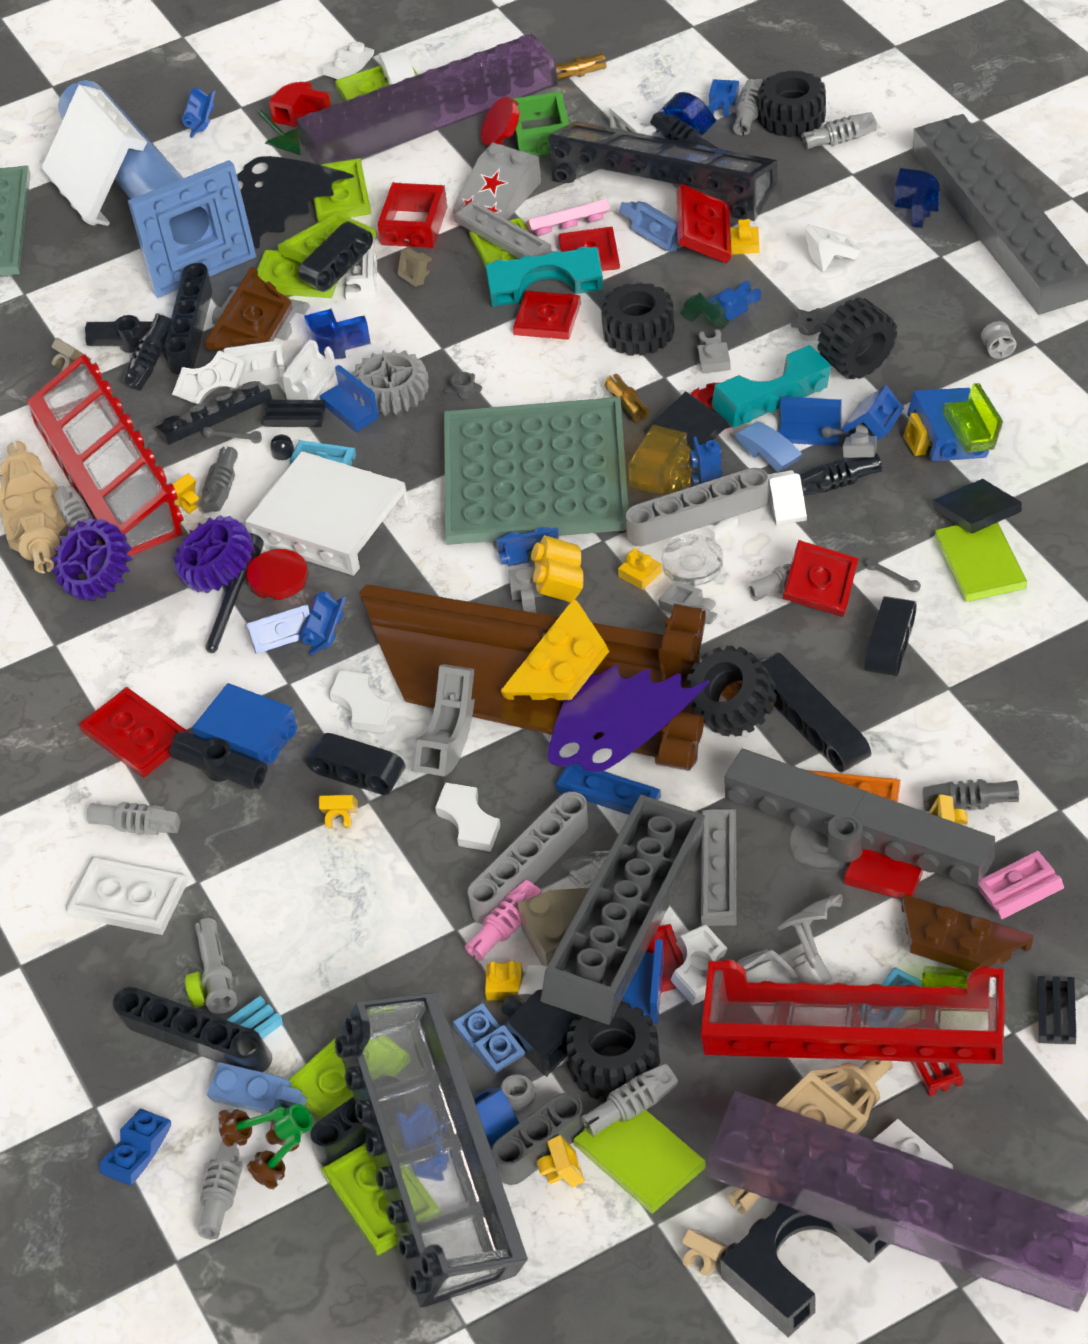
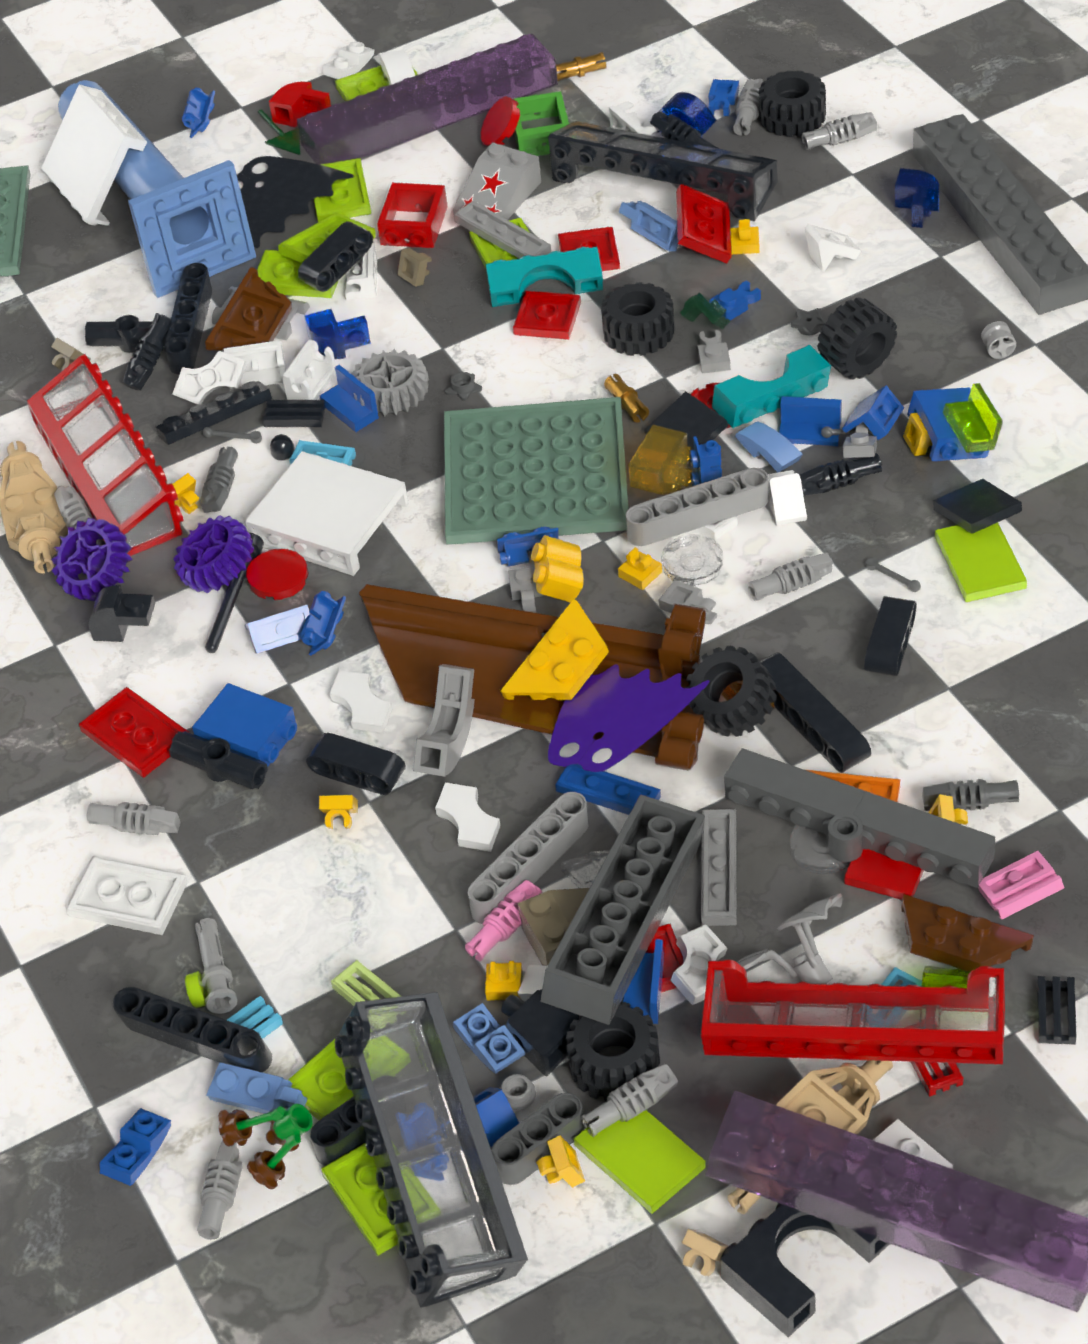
bright pink plate [525,199,610,236] -> none
red tile [782,540,859,617] -> none
none -> black brick [89,585,155,642]
none -> yellowish green tile [331,960,405,1024]

